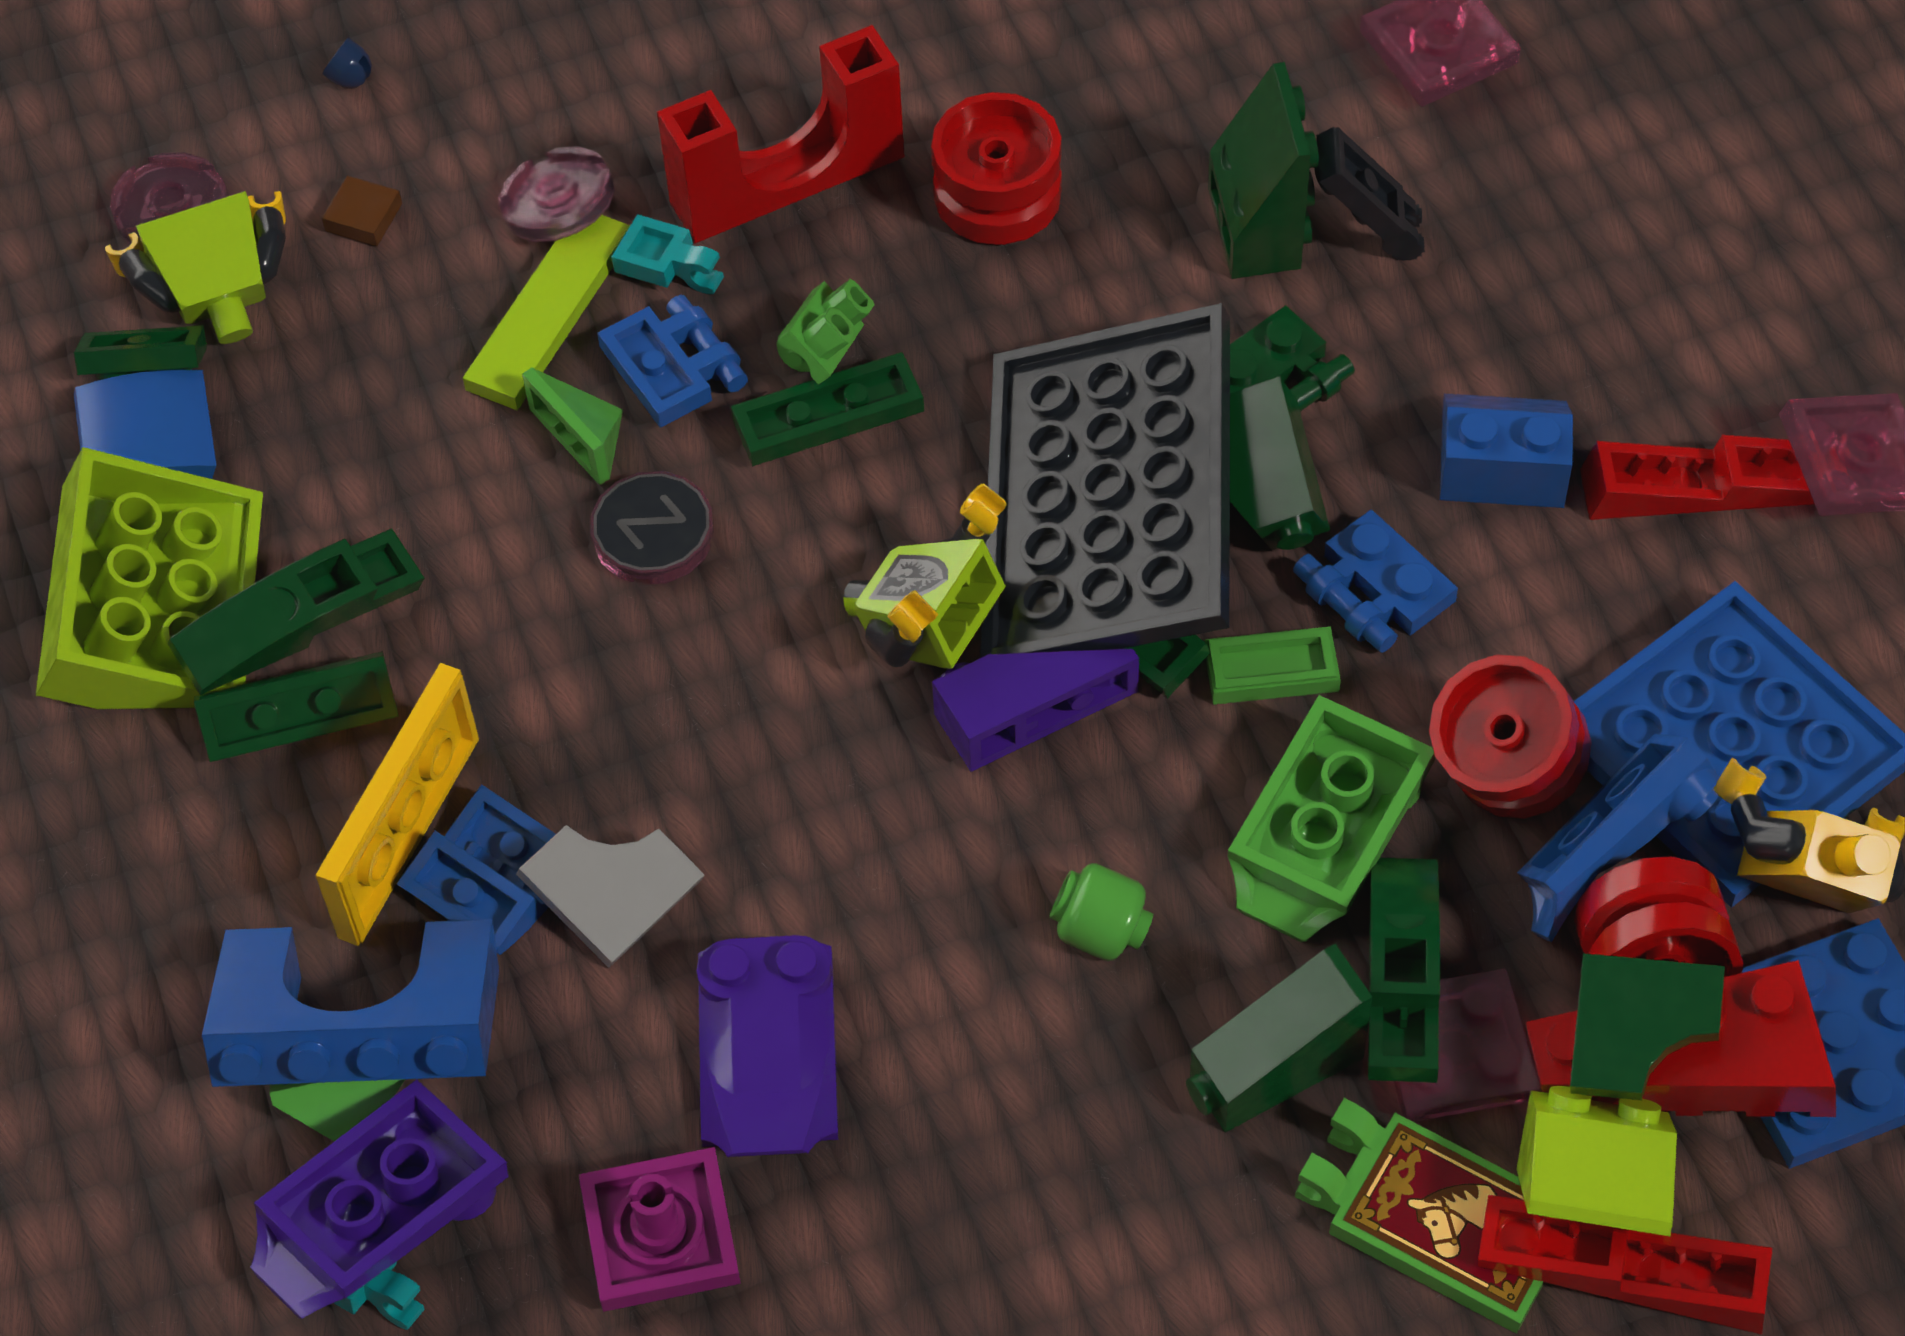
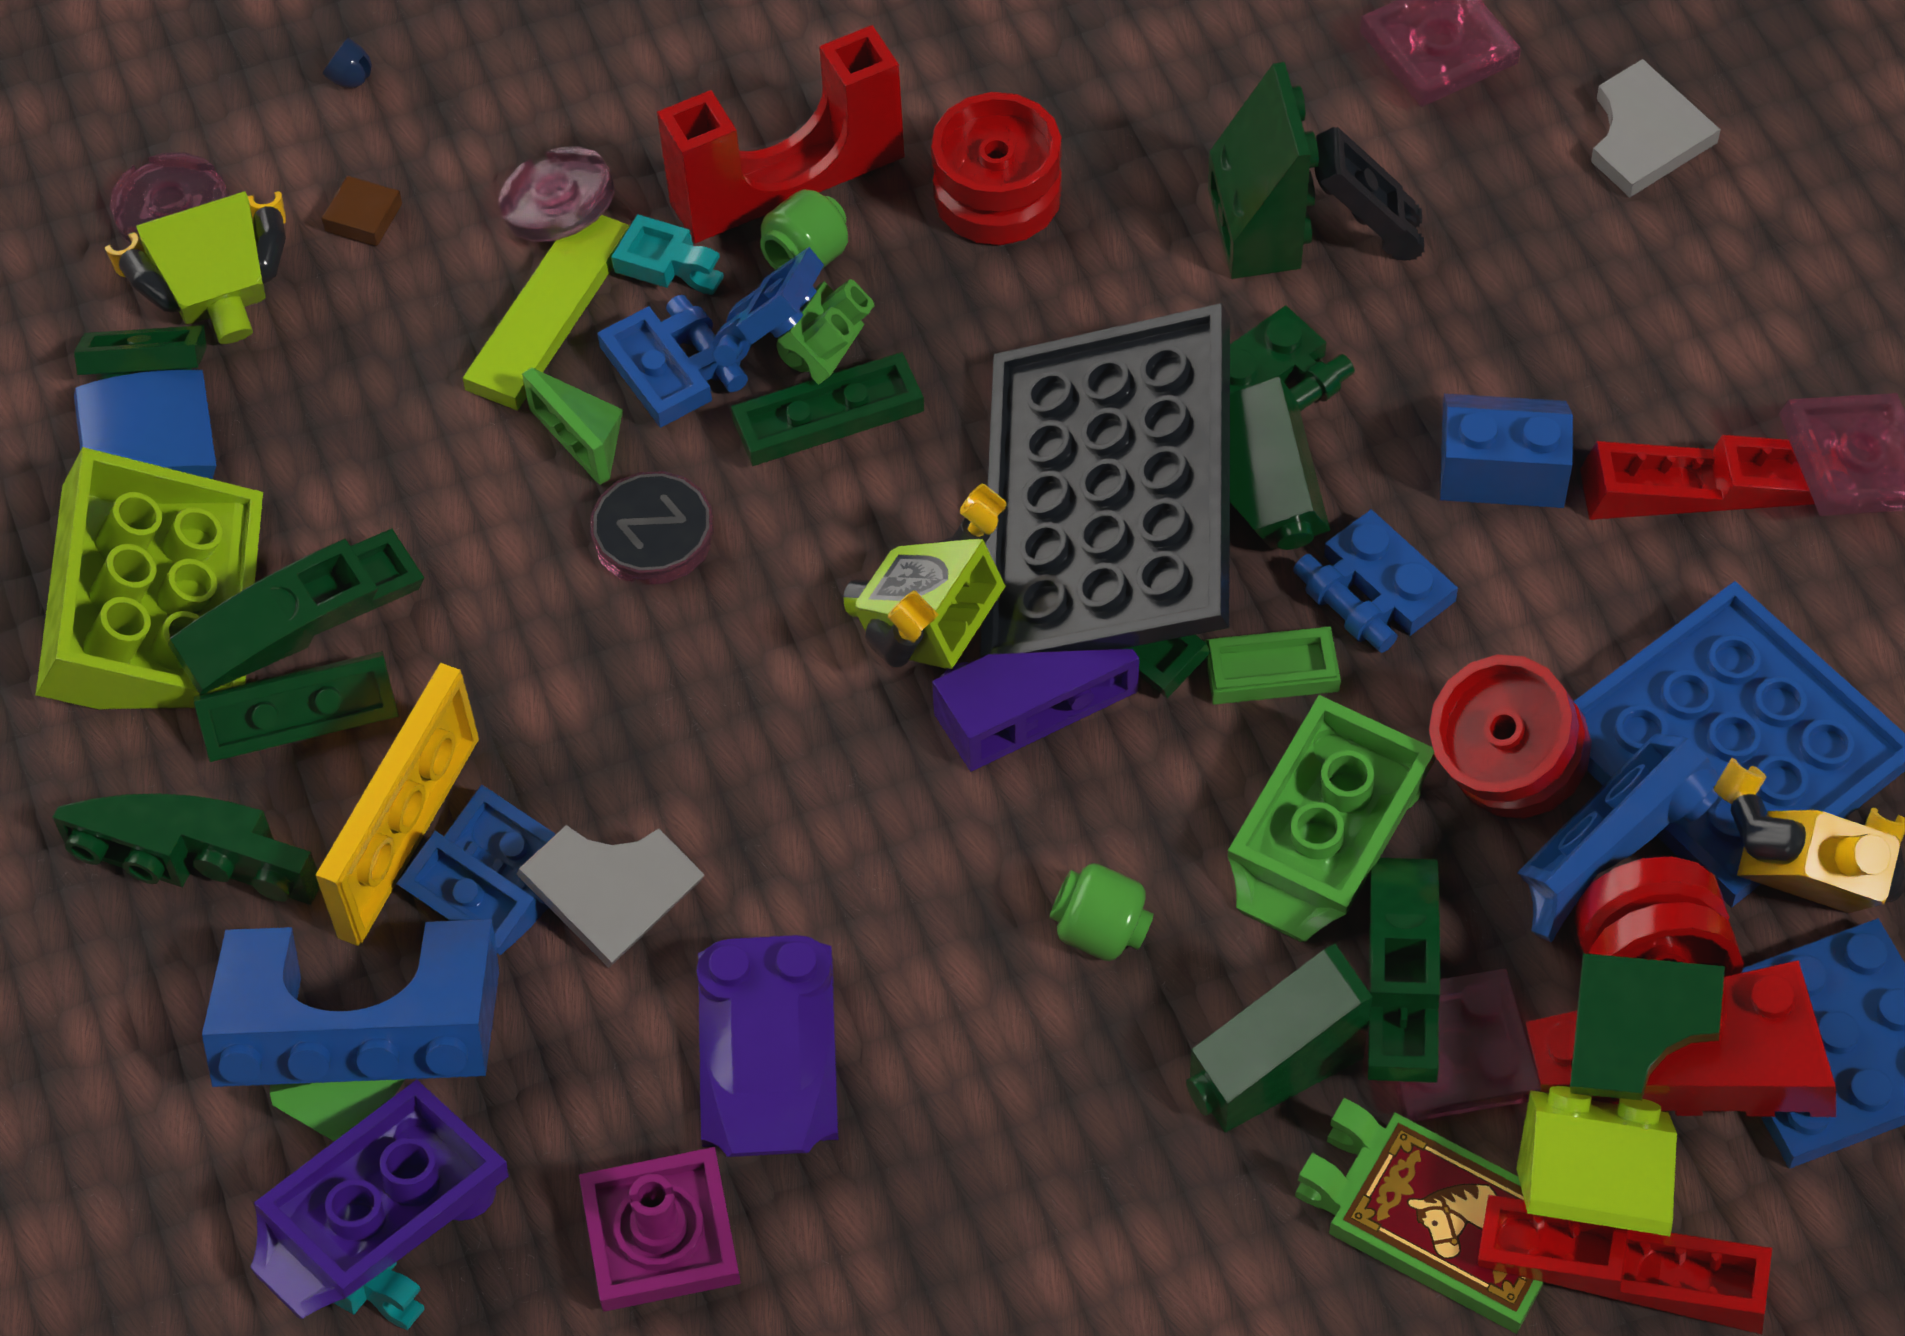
none -> dark green slope [52,793,320,905]
none -> blue plate [713,247,824,367]
none -> bright green head [760,189,848,270]
none -> light grey tile [1591,59,1721,198]

